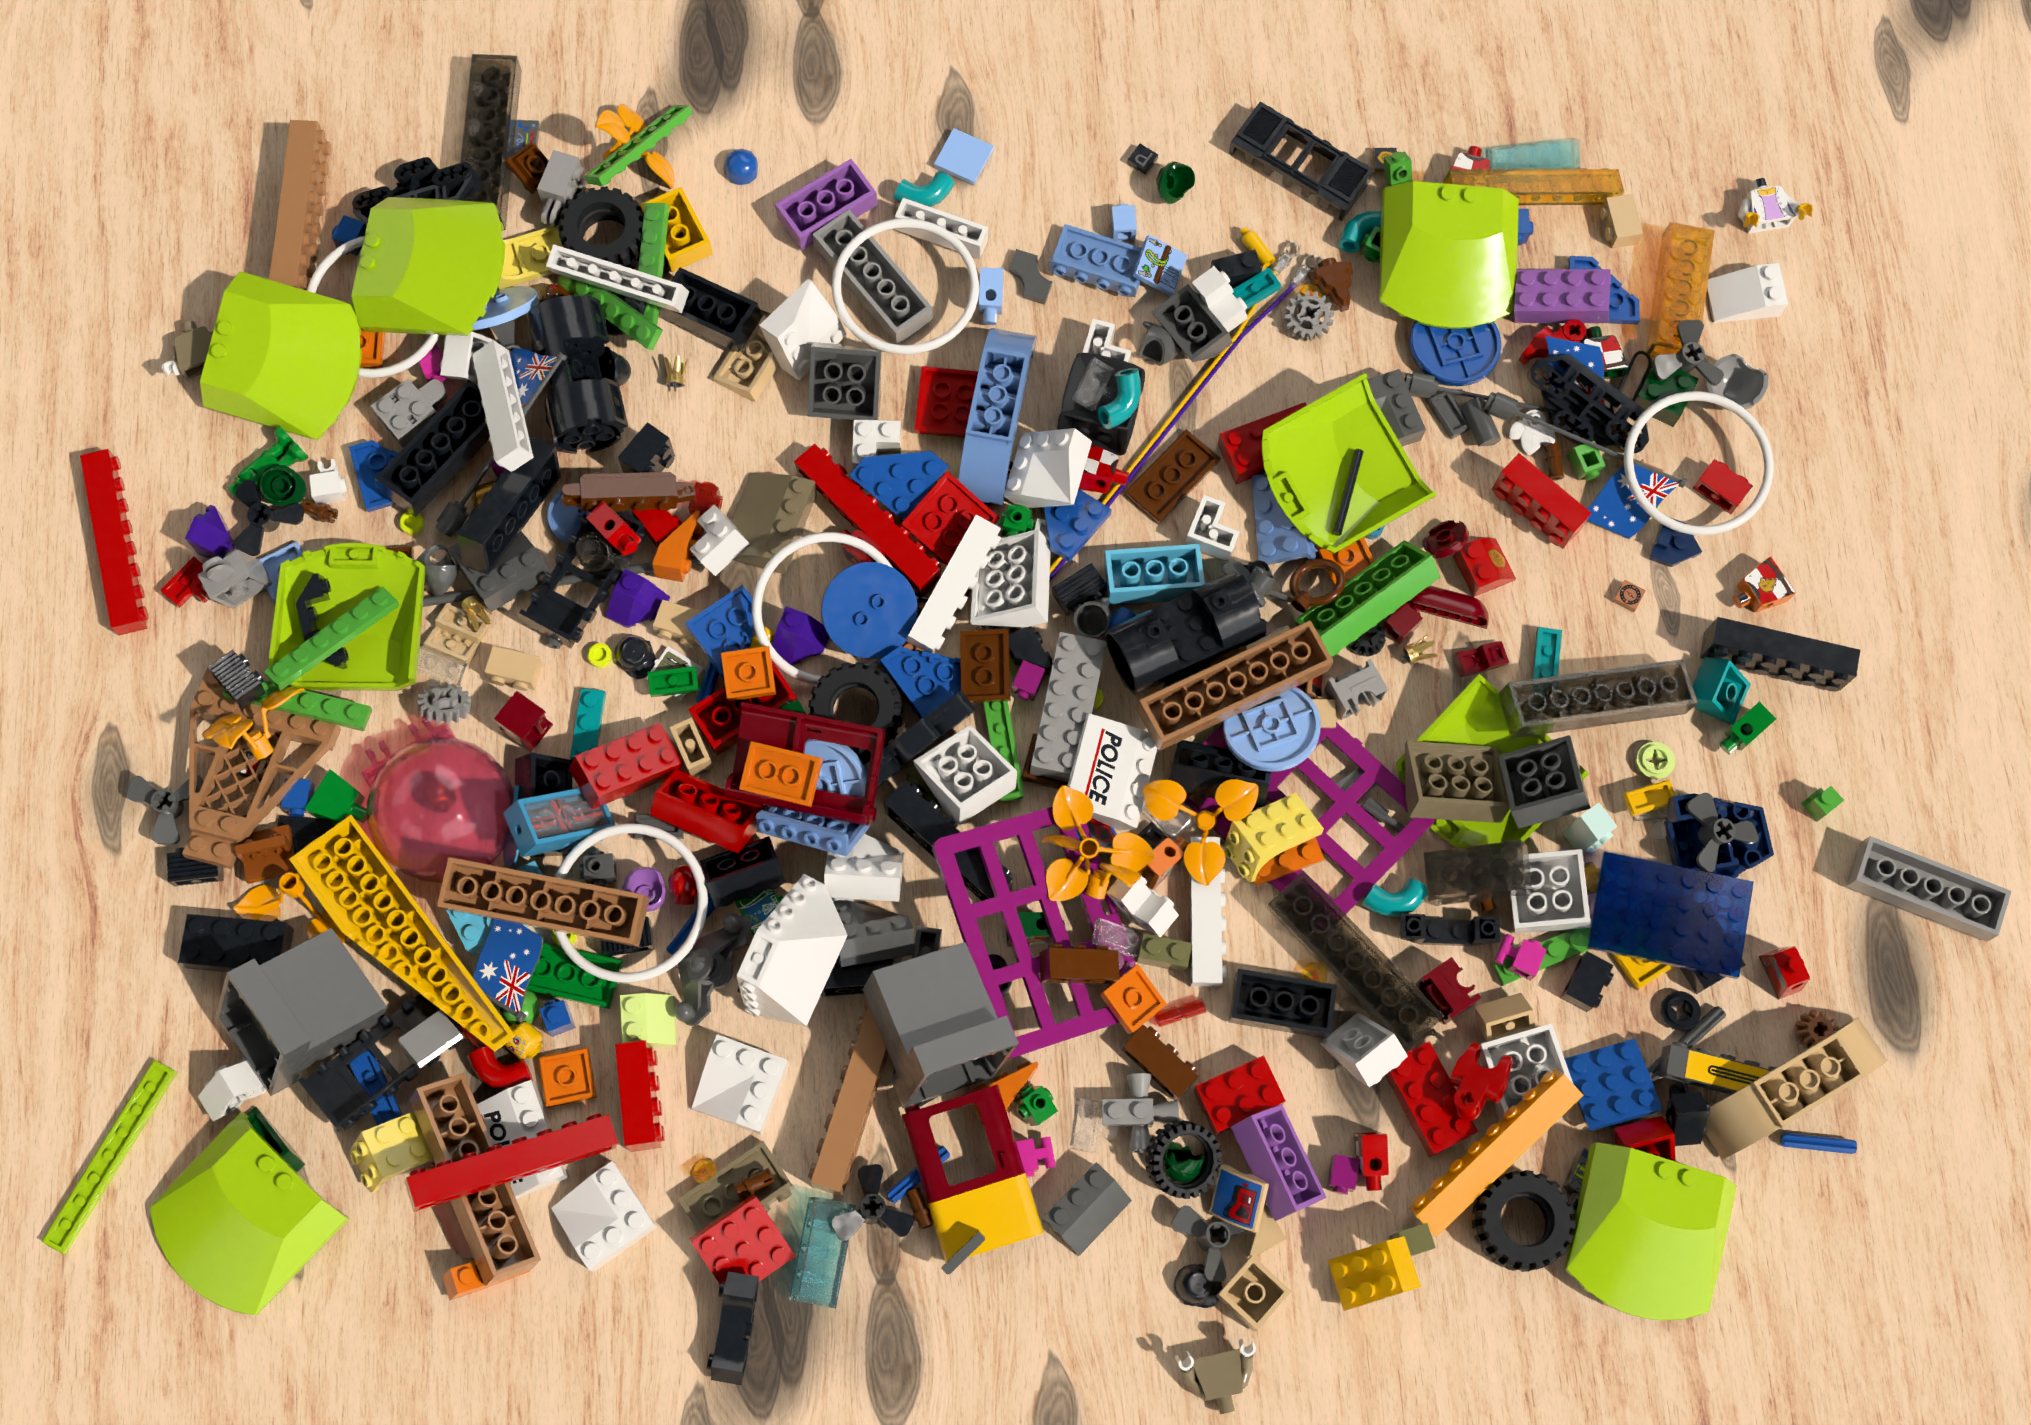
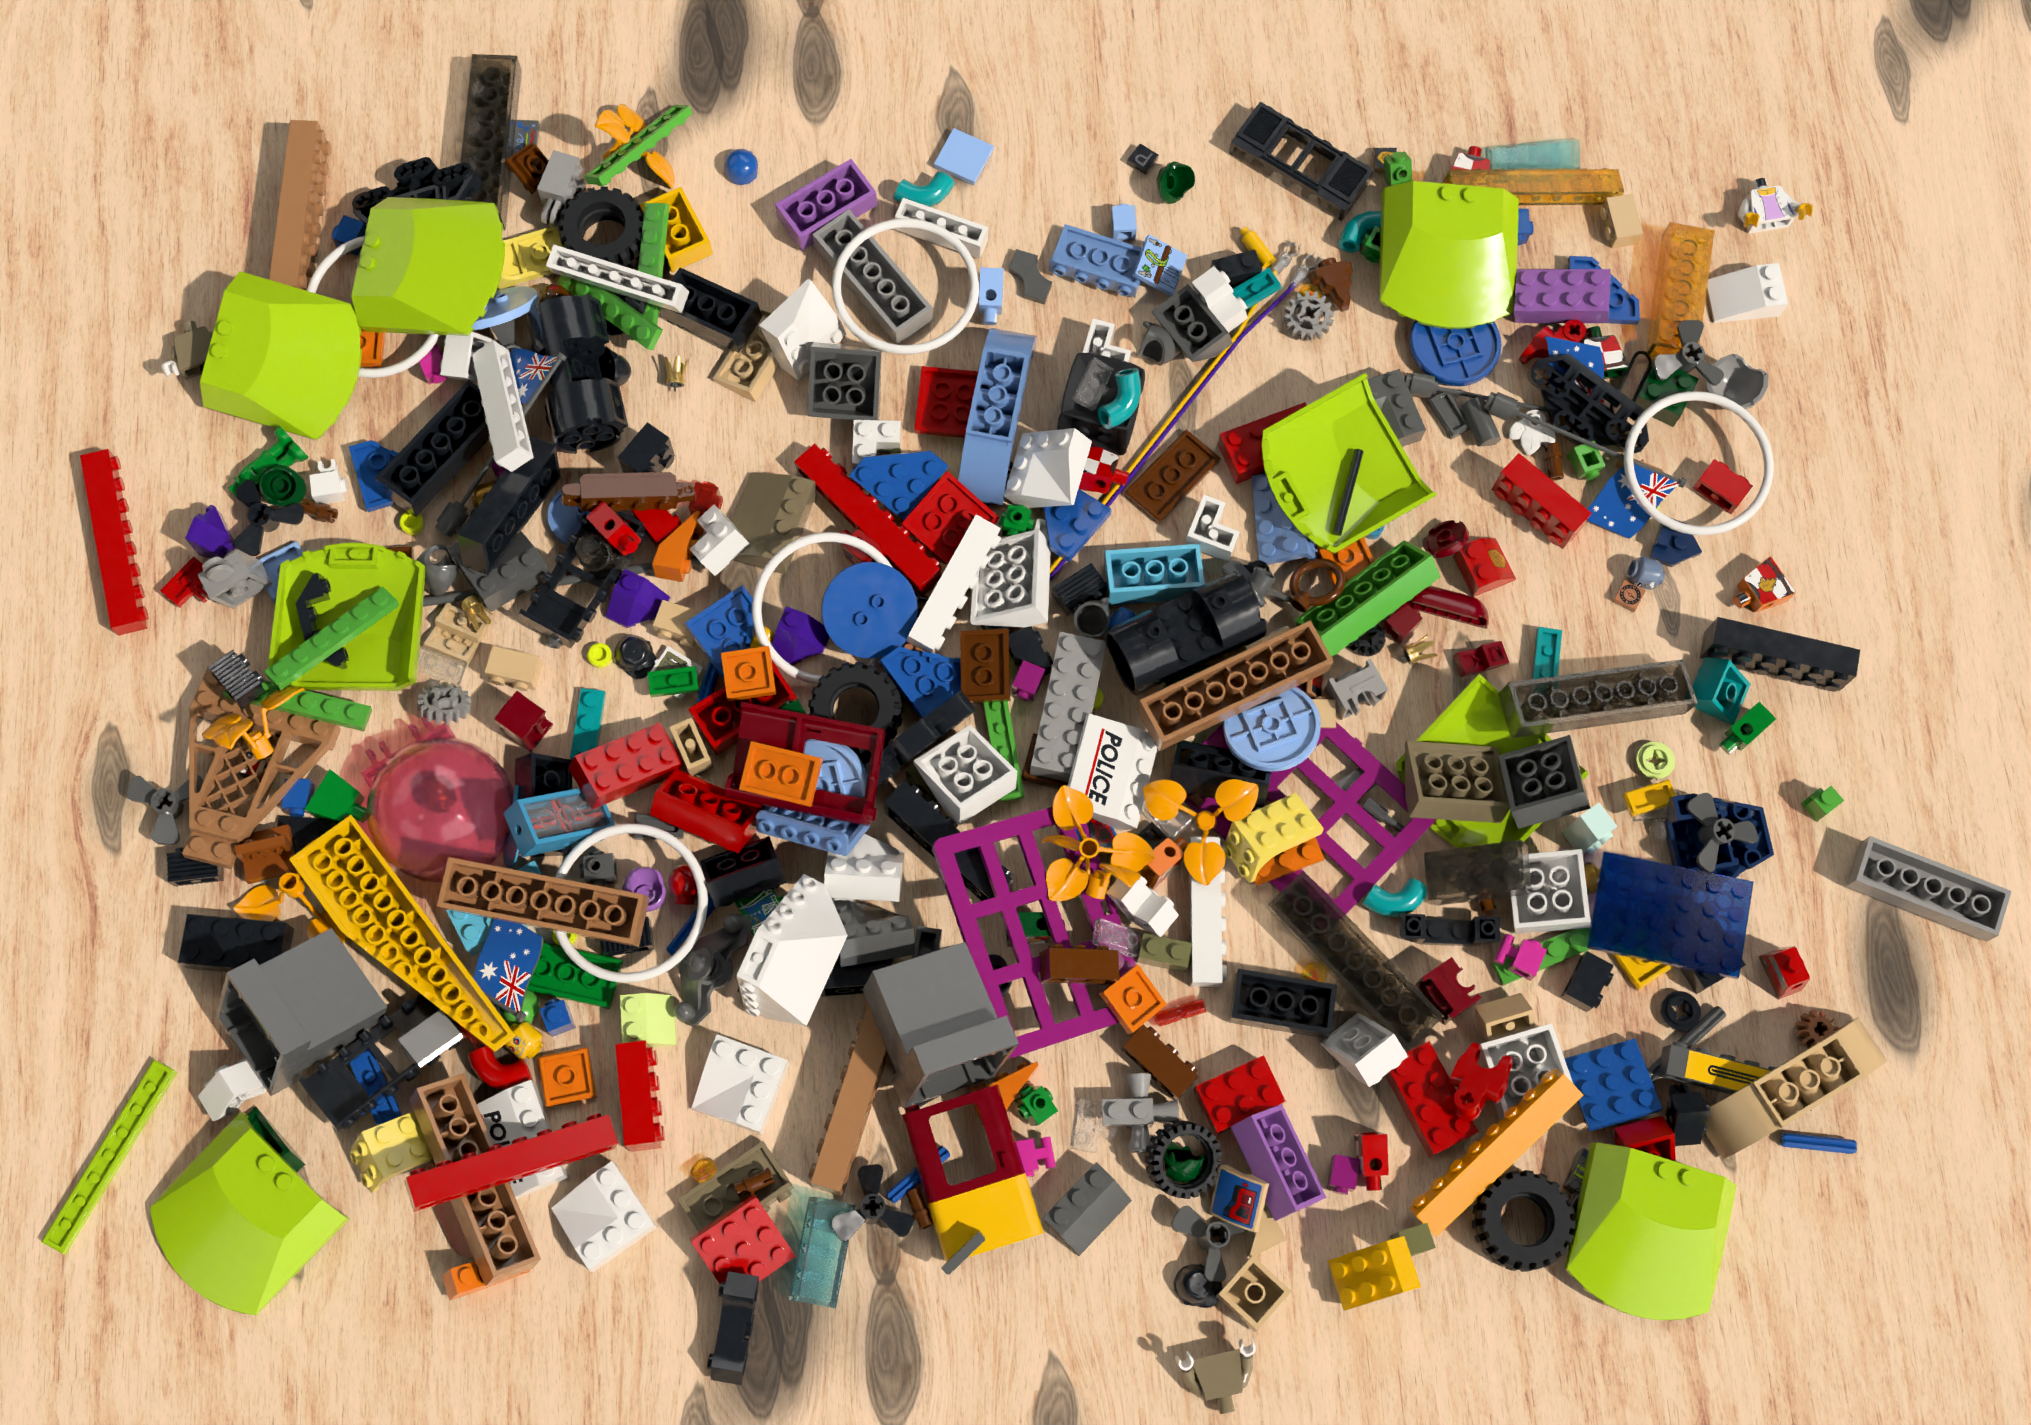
light grey brick [371,378,447,448] -> none
none -> sand blue head [1627,556,1665,590]

